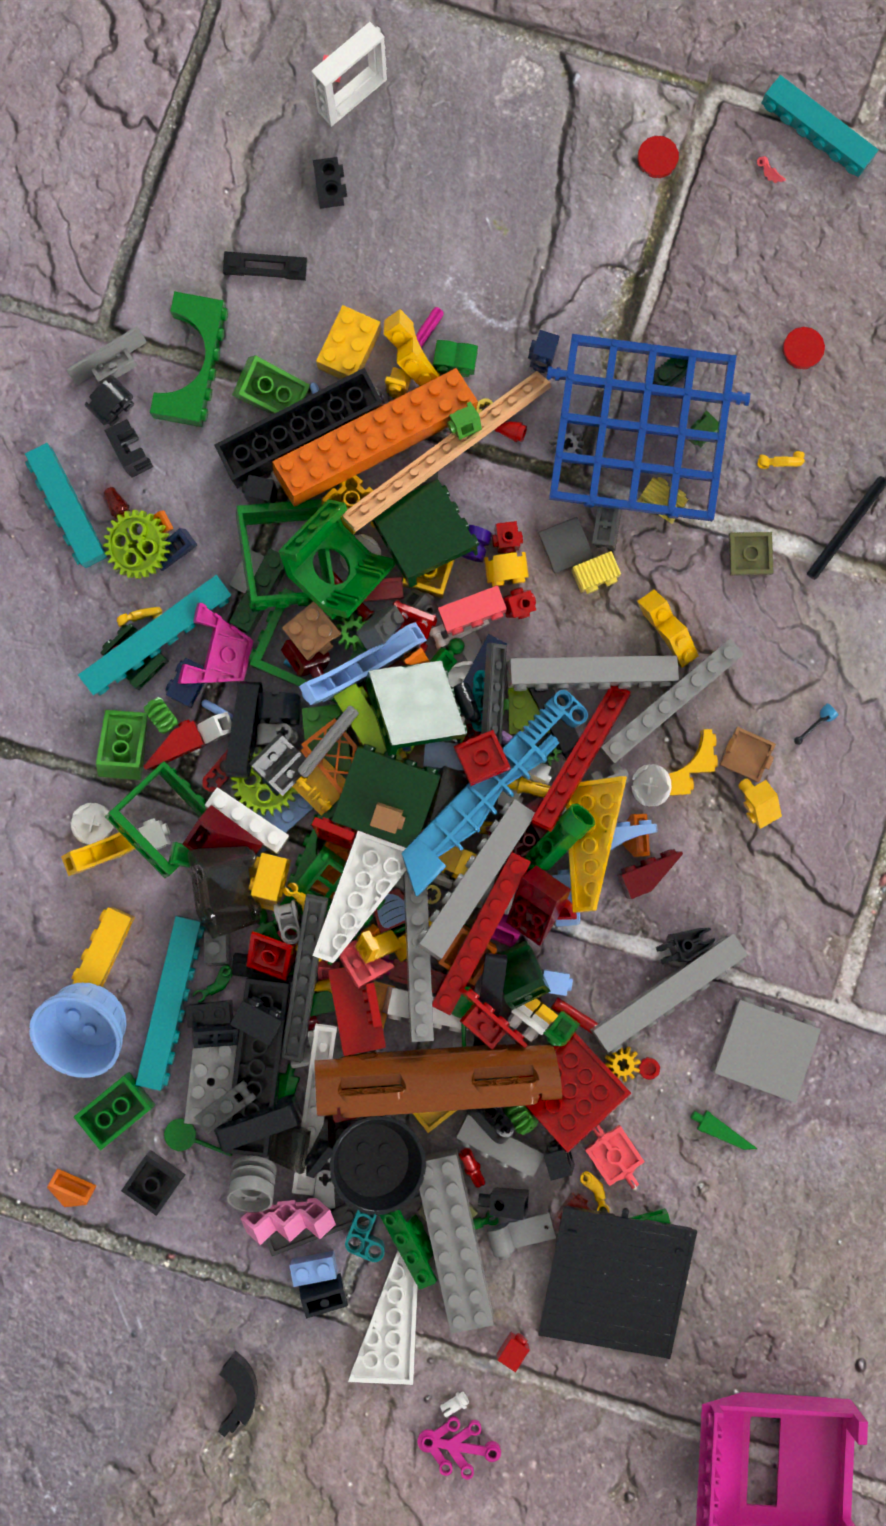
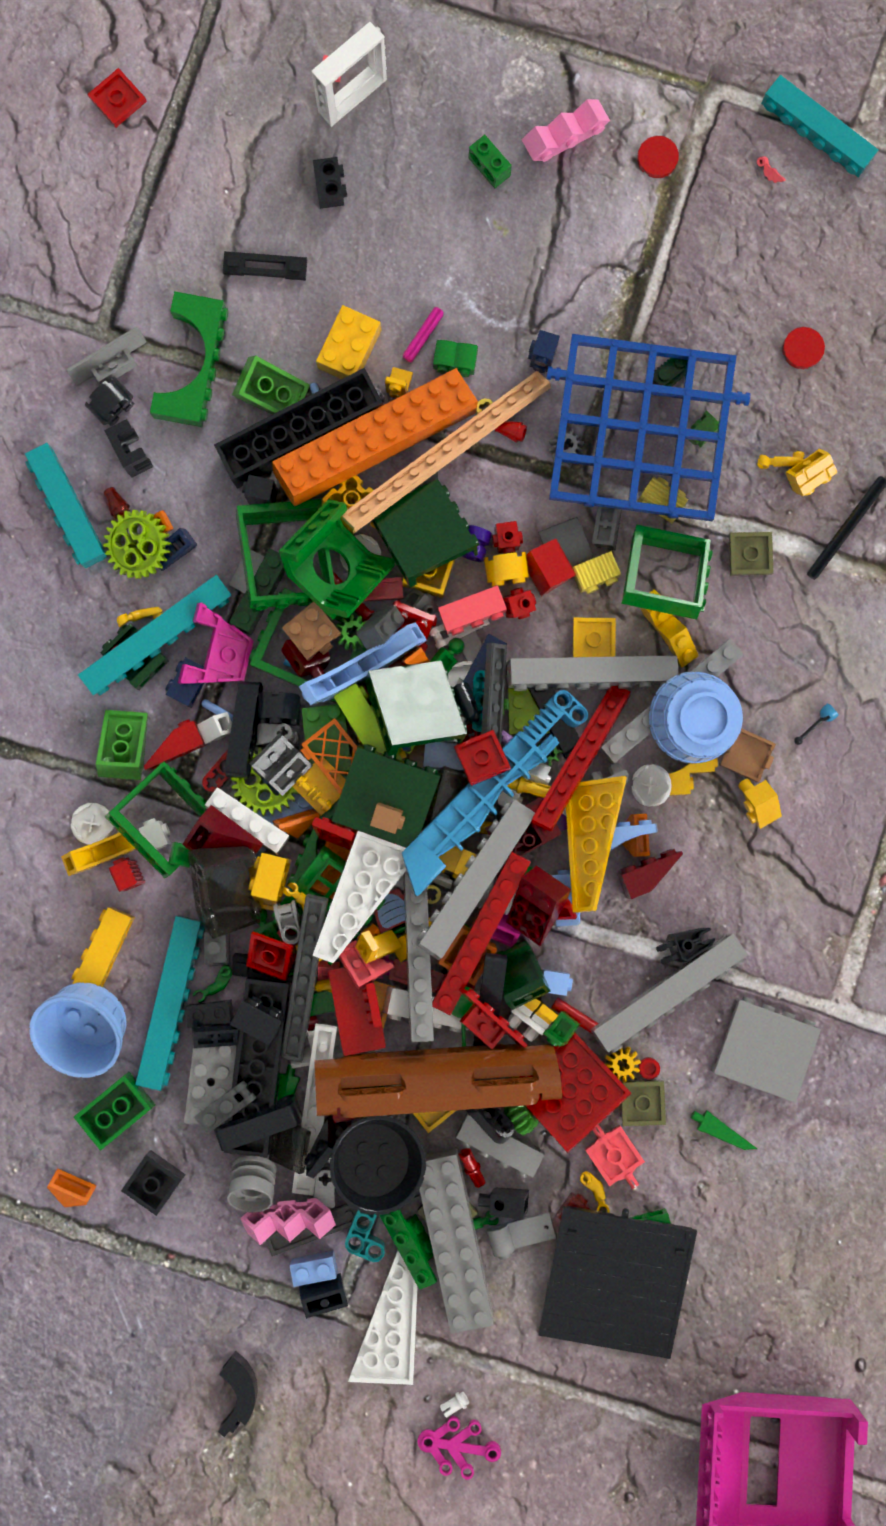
bright green gear [144,697,178,734] -> none
green piece [164,1118,233,1157] -> none
light grey axle [298,706,359,777] -> none
yellow arch [384,309,440,386] -> none
bright green brick [447,402,482,440] -> none
red brick [497,1332,530,1373] -> none
green beam [525,803,595,871] -> none
black brick [543,1140,575,1181] -> none
none -> red plate [87,68,147,128]
none -> red brick [109,857,145,892]
none -> orange slope [272,809,320,839]
none -> green brick [468,134,512,188]
none -> bright pink brick [521,99,610,162]
none -> red slope [526,539,576,597]
none -> yellow plate [573,617,616,657]
none -> green window [621,524,713,620]
none -> olive plate [621,1080,666,1126]
none -> light blue piece [649,671,743,763]
none -> yellow brick [785,449,837,496]

